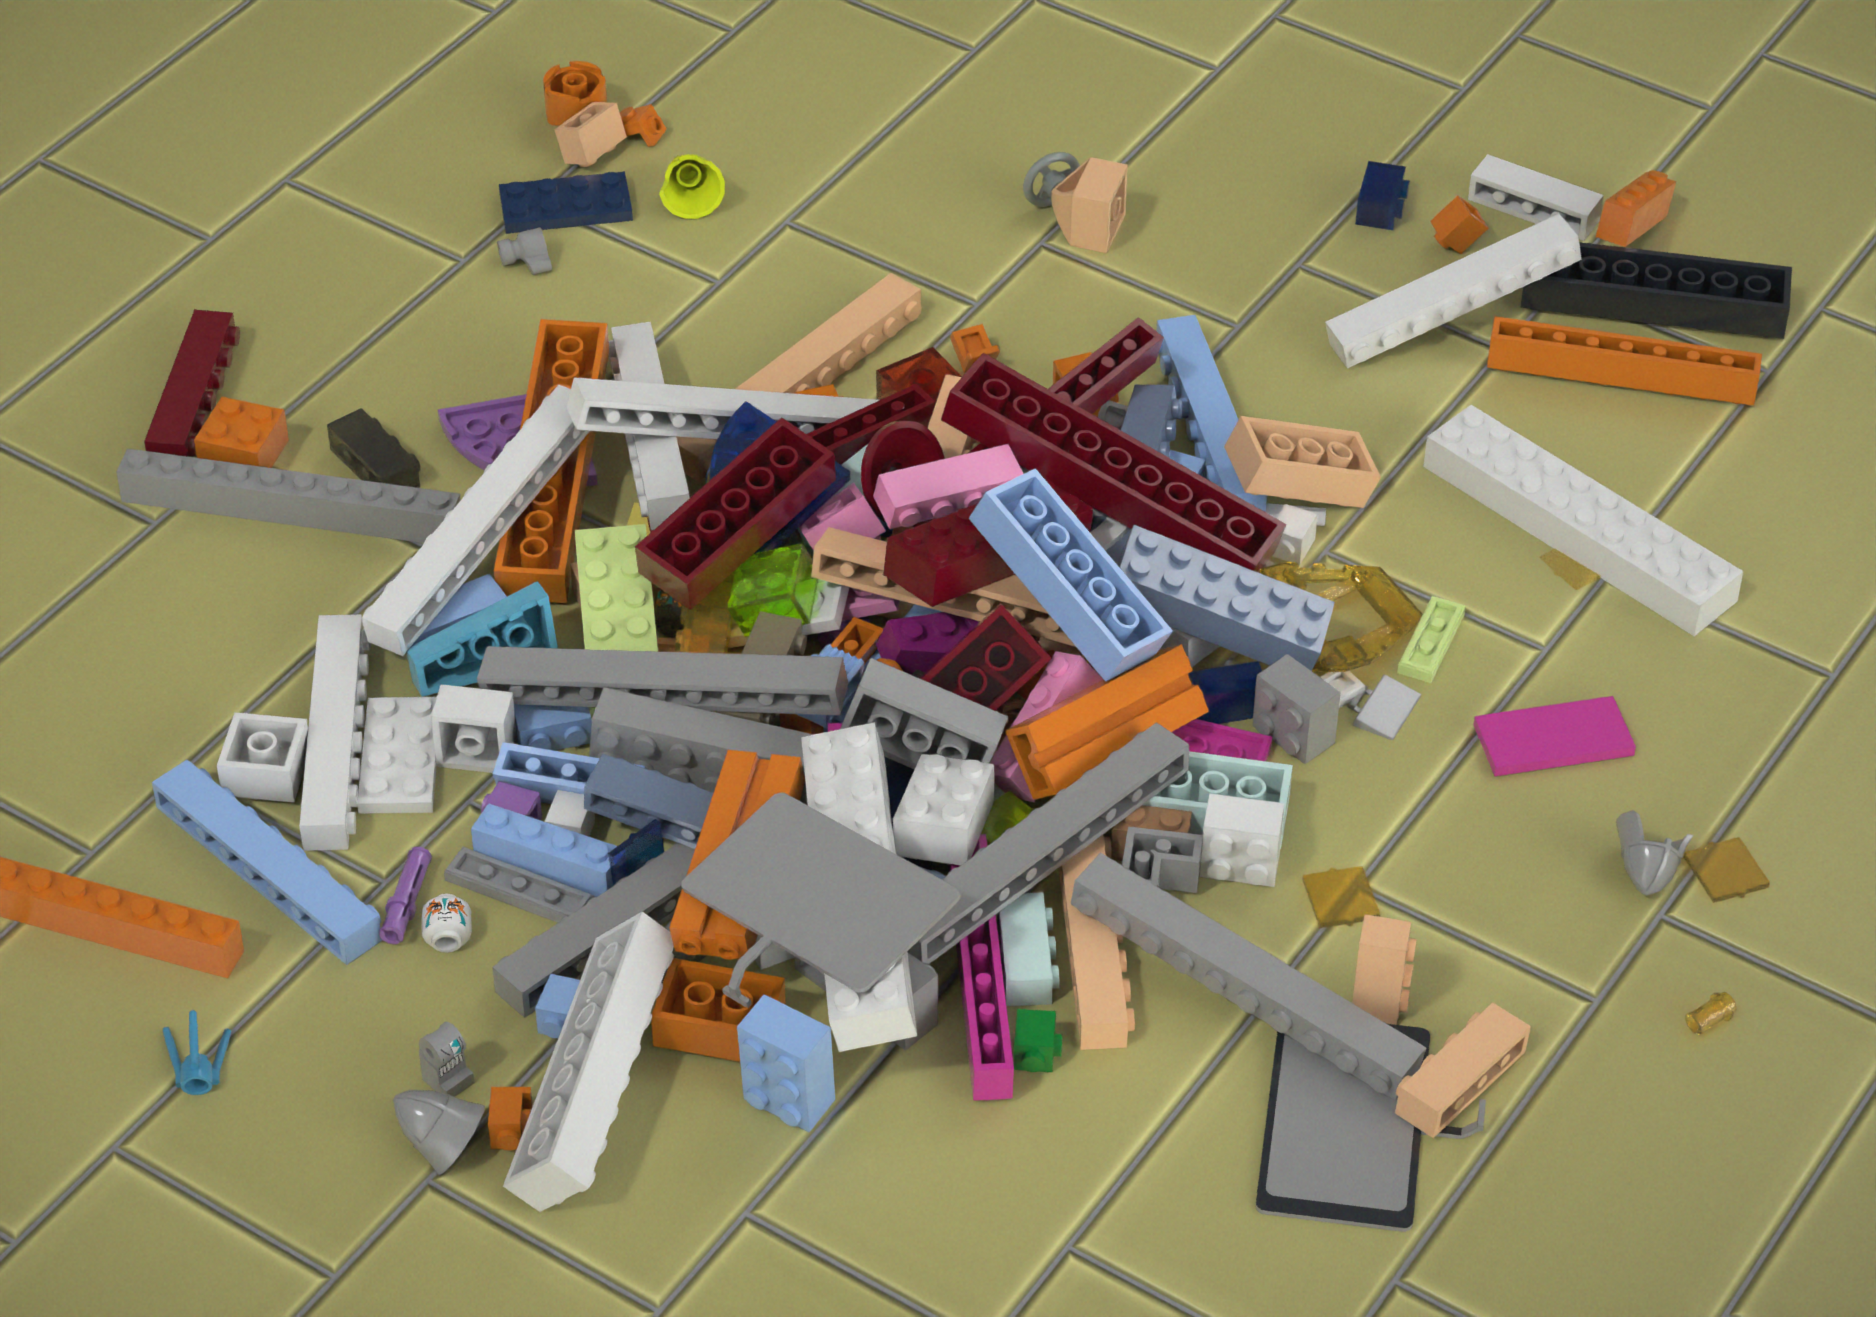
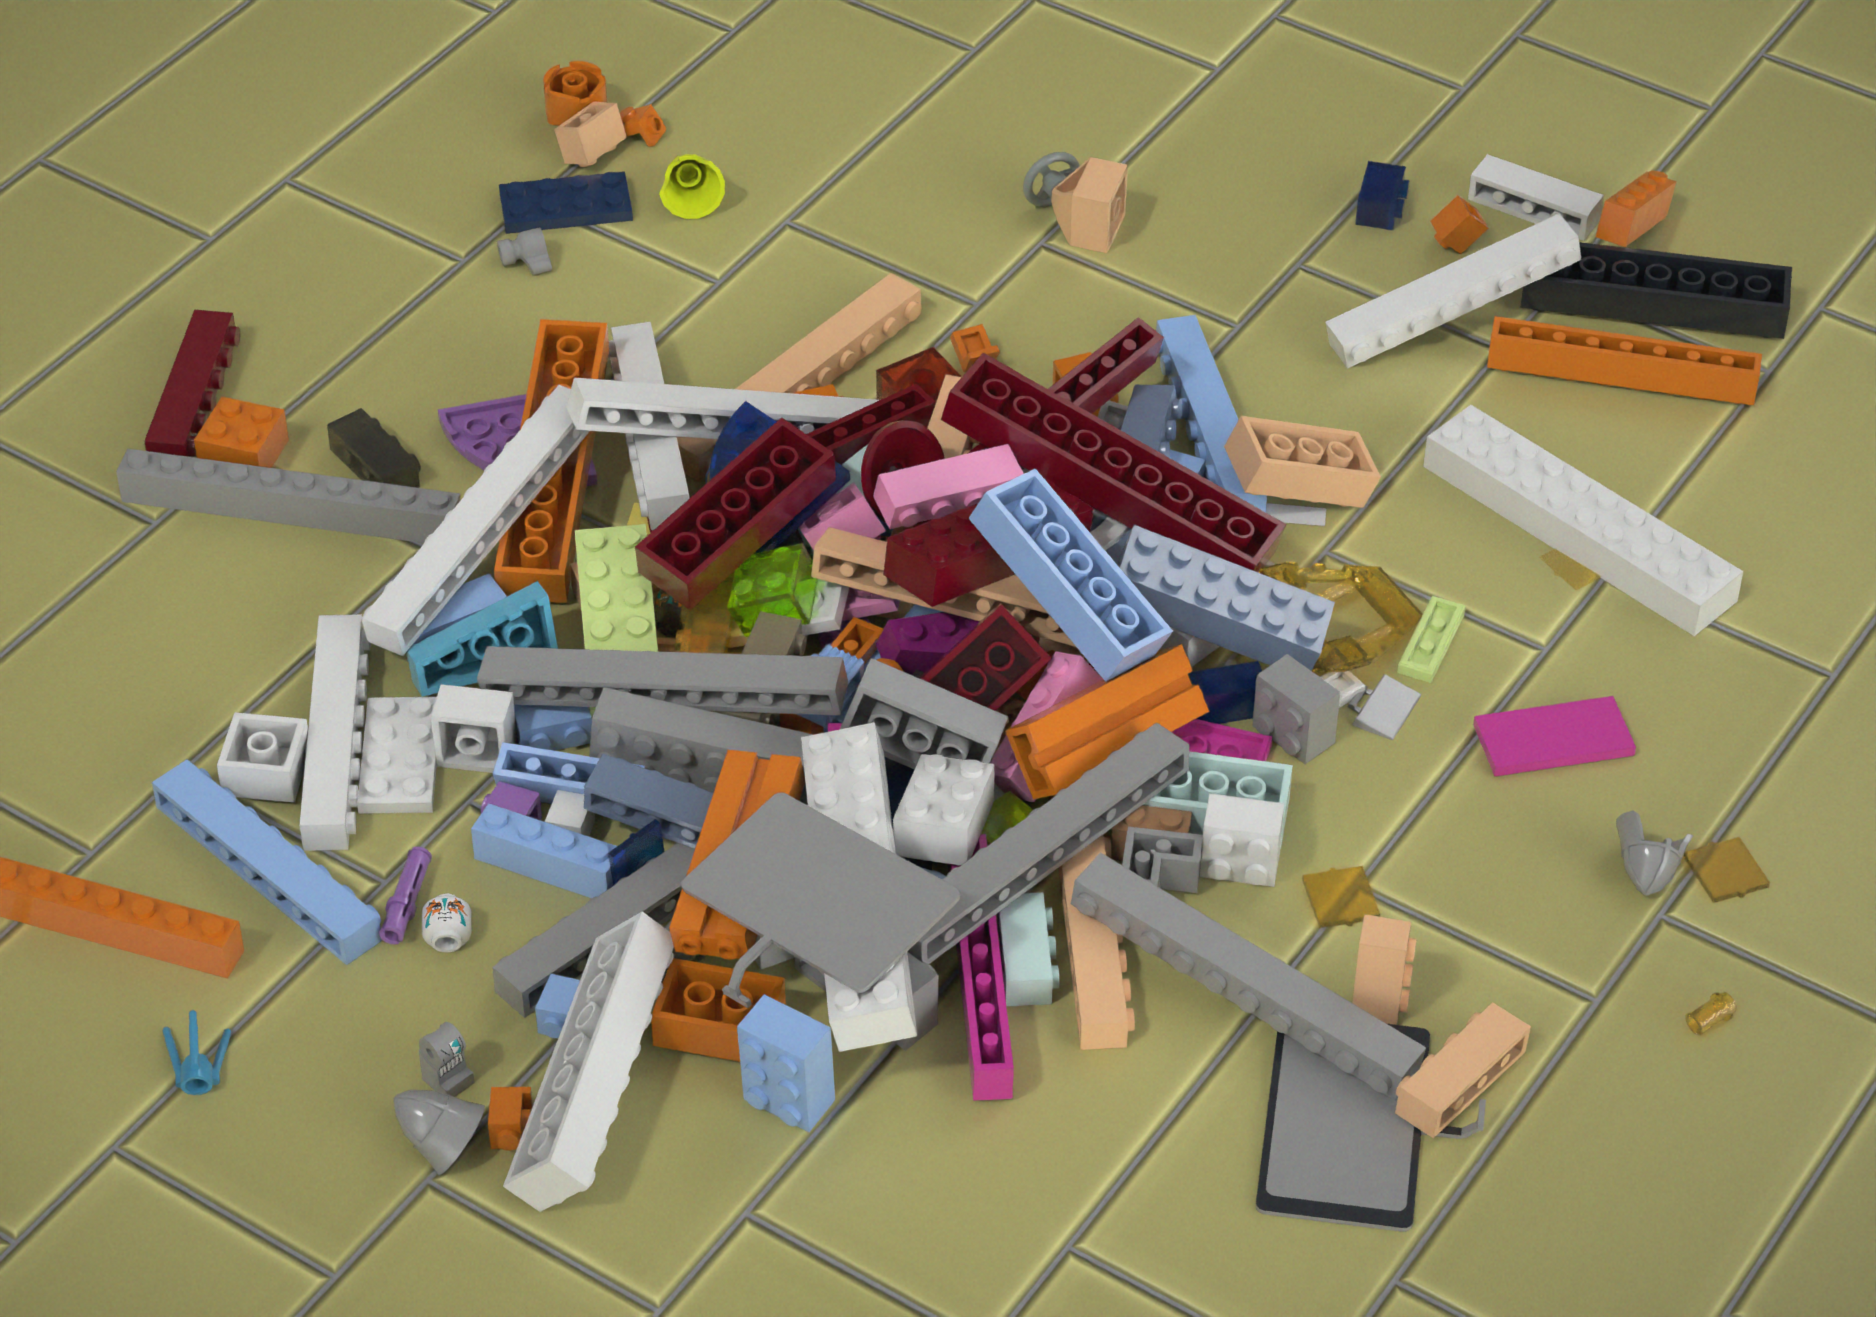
light grey tile [444,847,594,923] -> none
green brick [1013,1009,1063,1072] -> none
white brick [1273,504,1318,565] -> none

